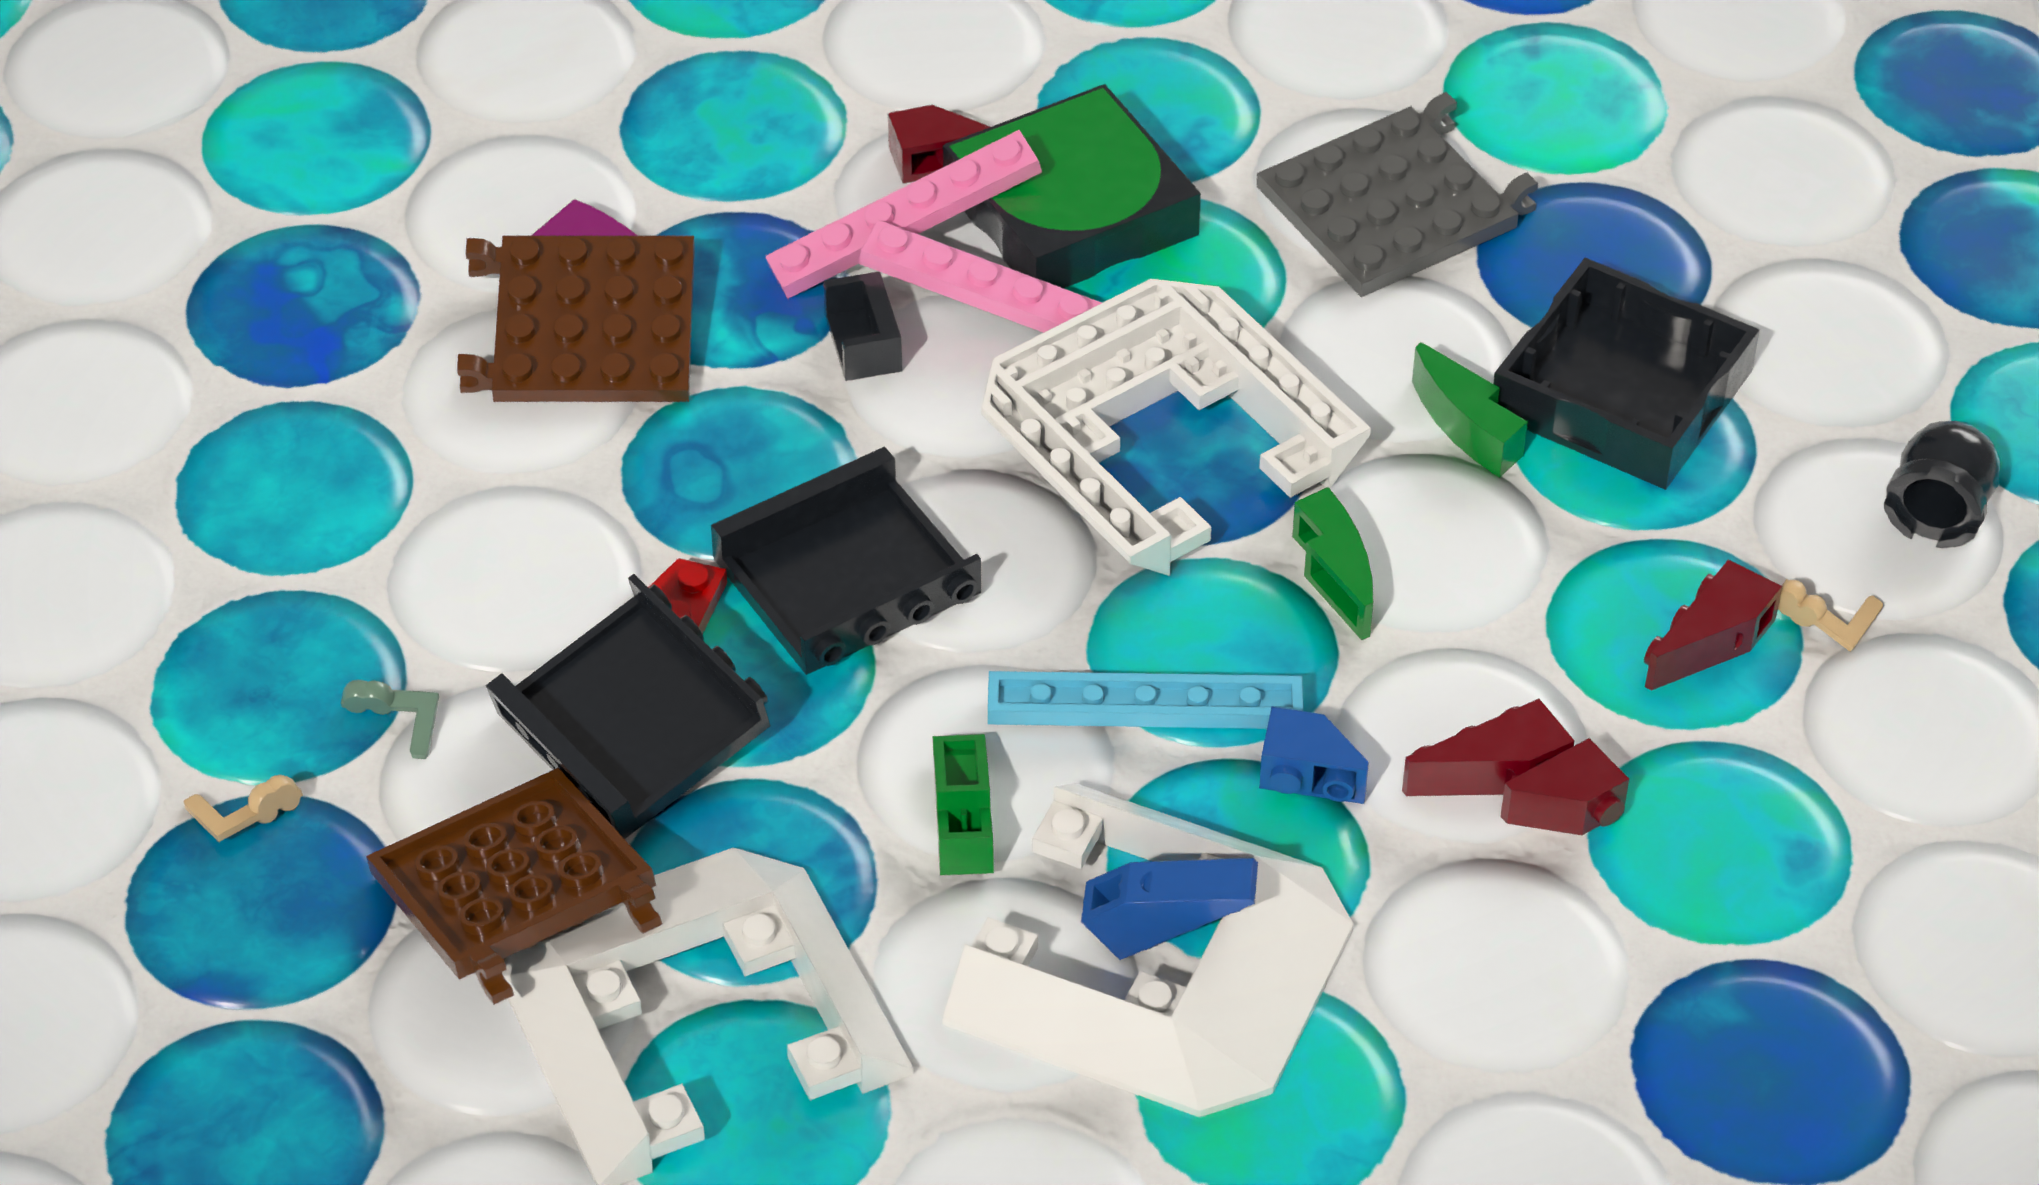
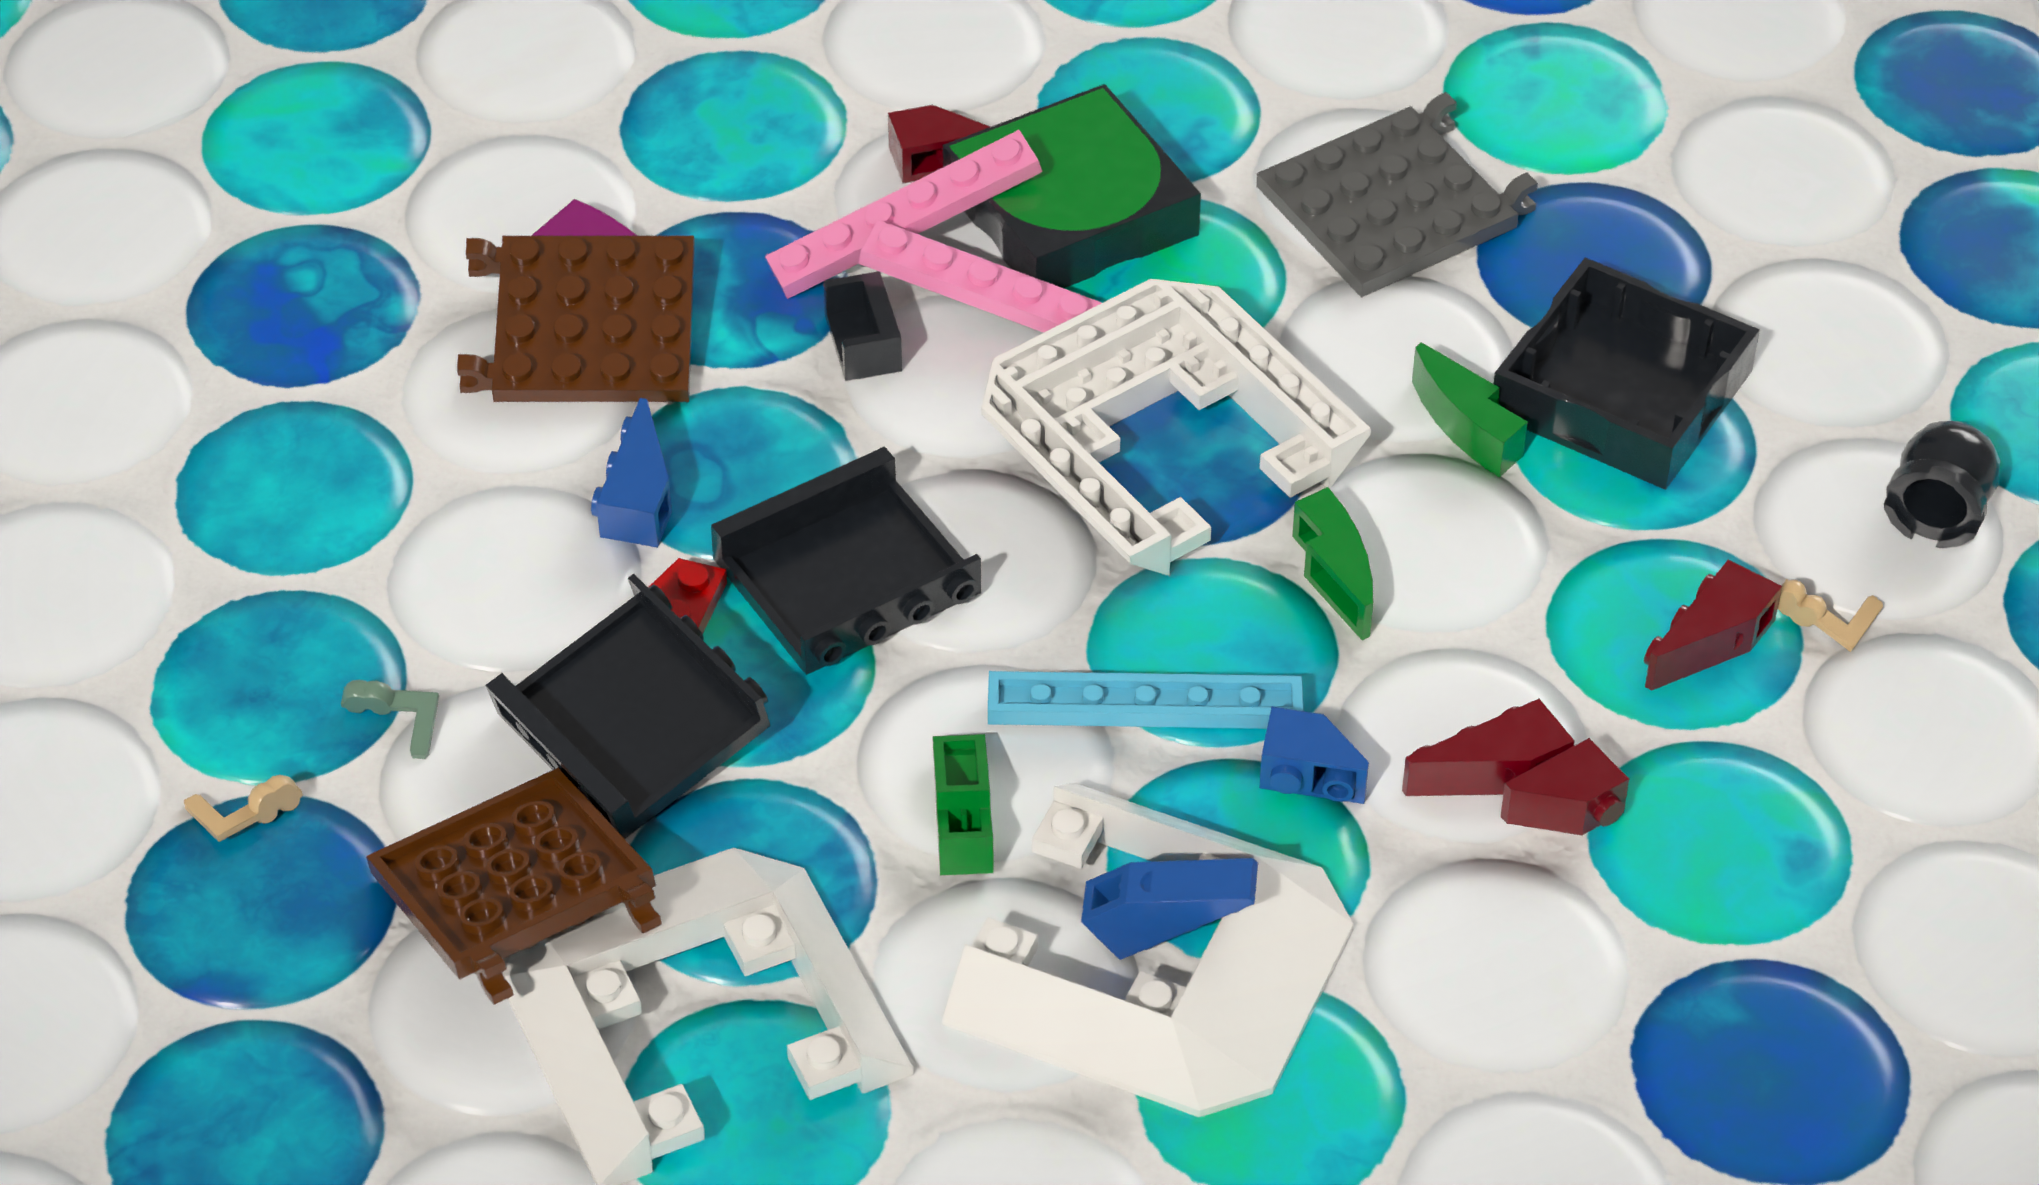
none -> blue slope [591,398,672,548]

